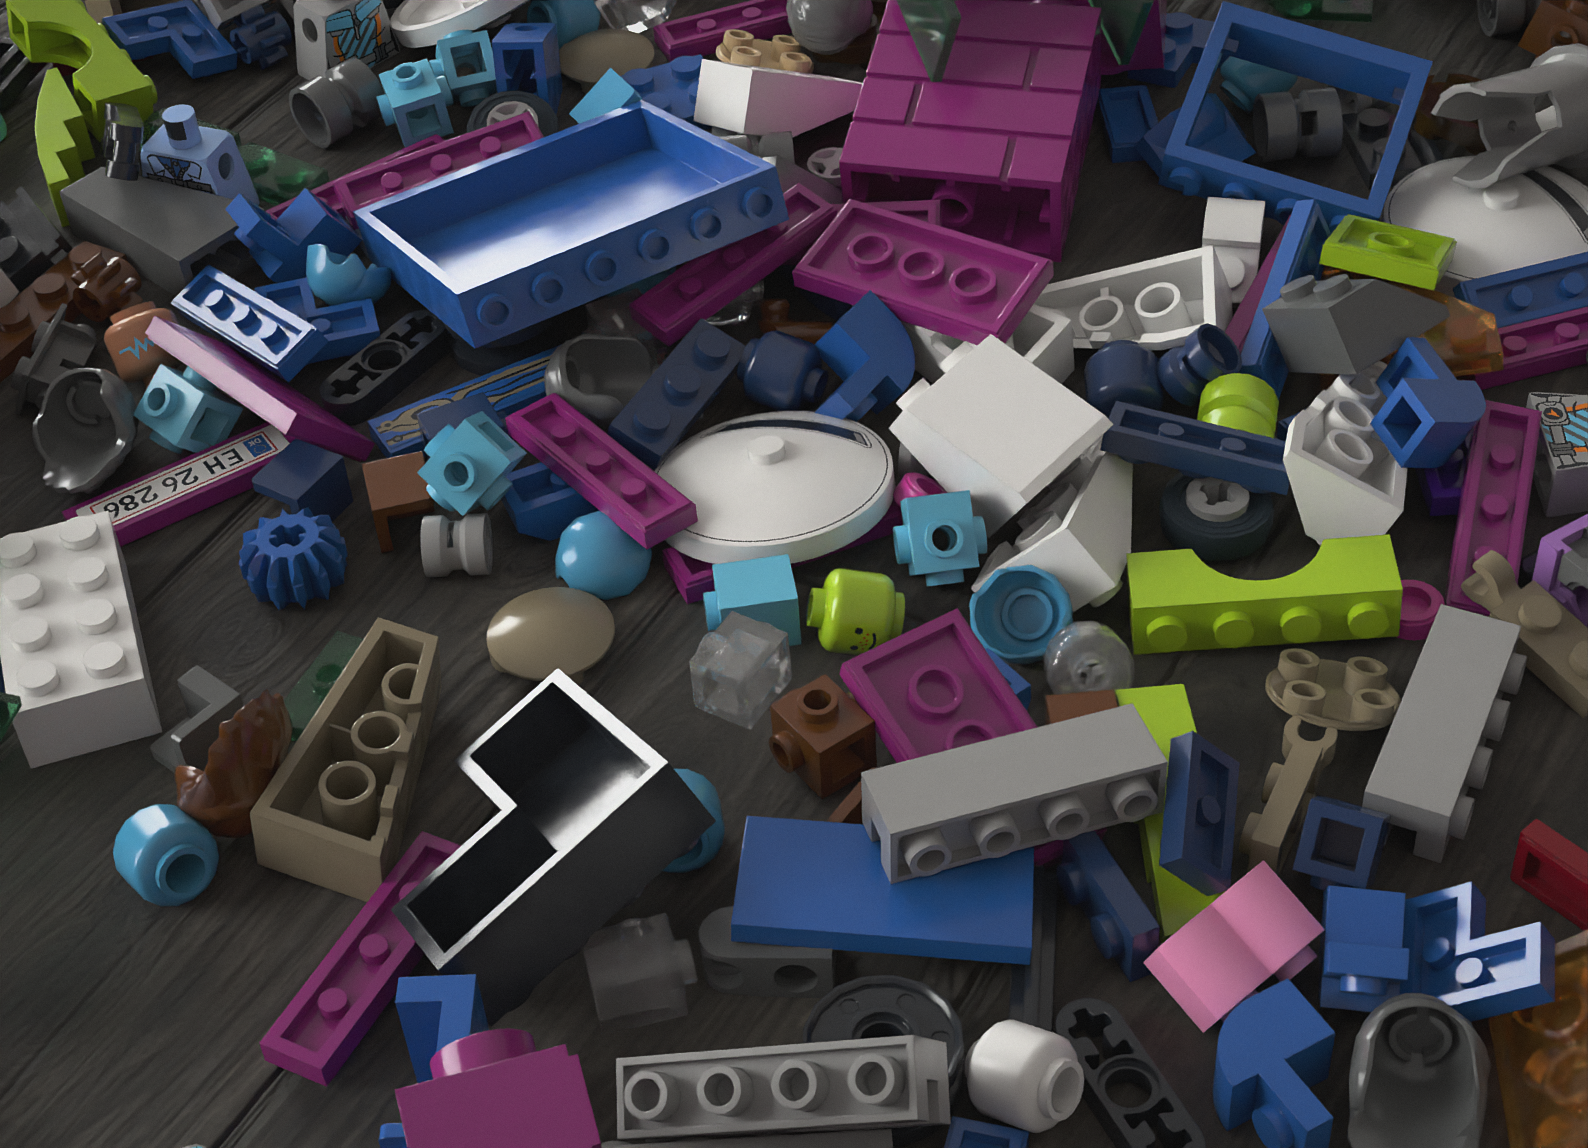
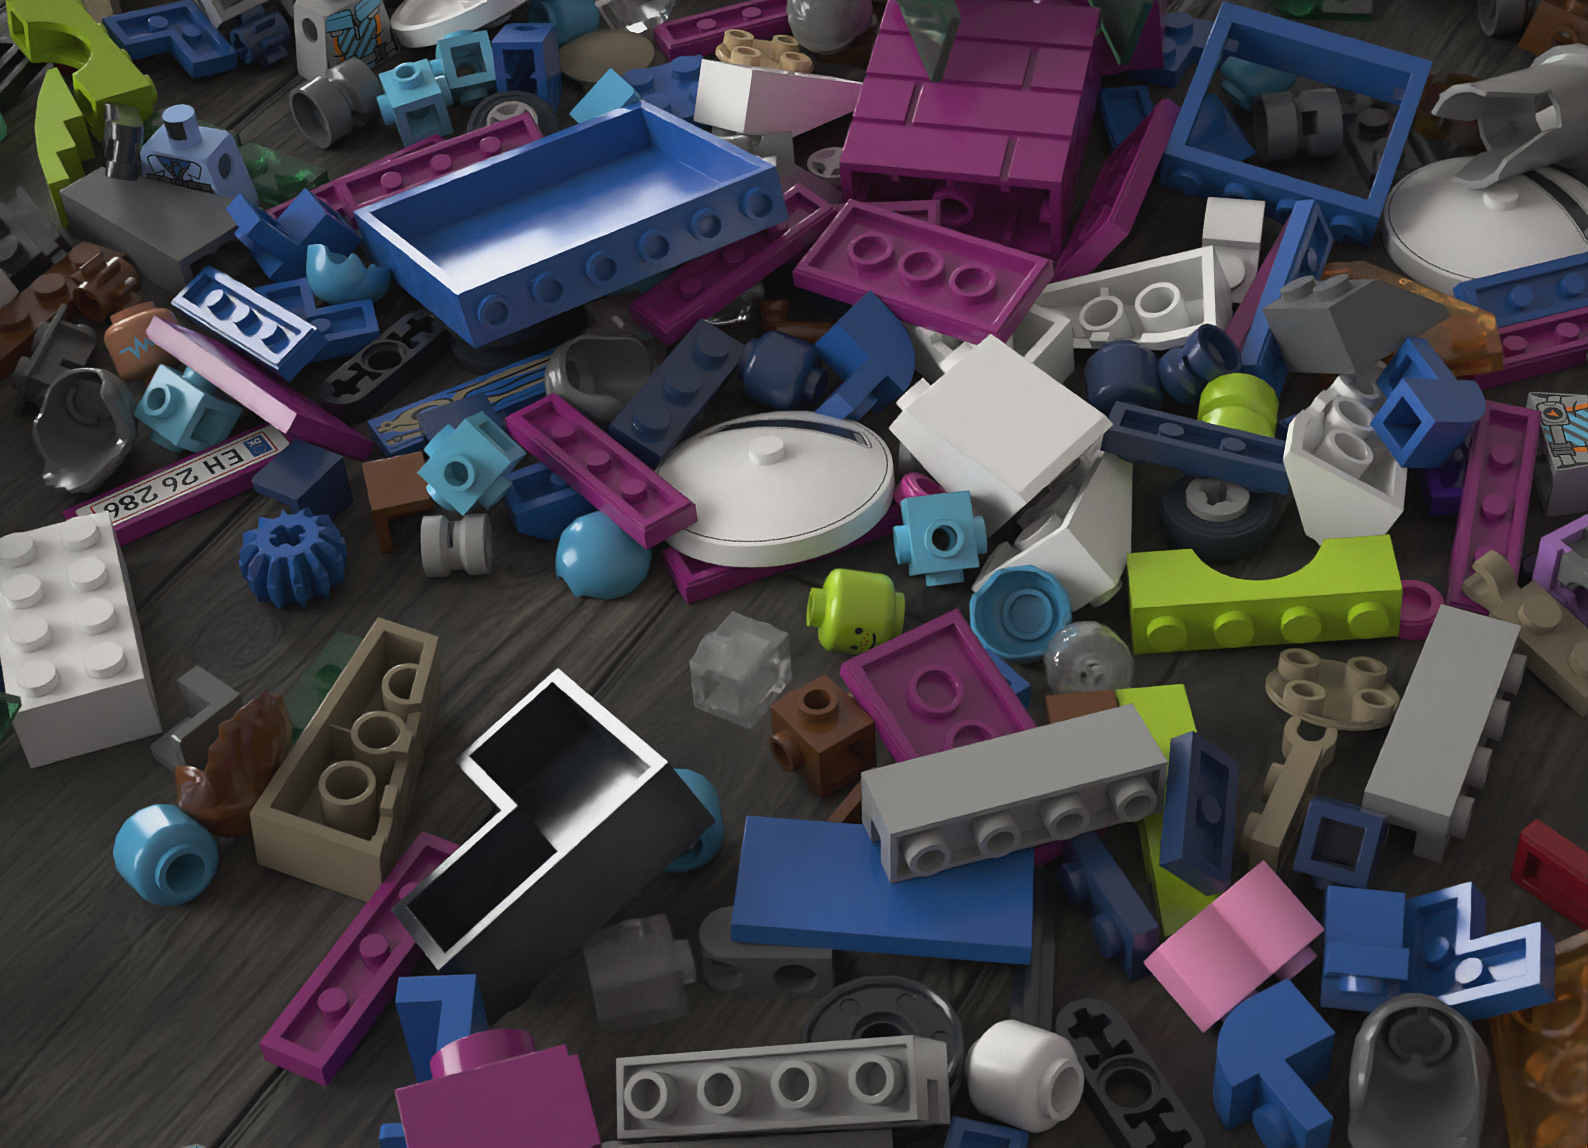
dark tan dish [486,587,615,685] -> none
medium azure brick [703,554,801,655] -> none
lime plate [1319,214,1457,291] -> none
none -> magenta tile [1049,98,1181,284]

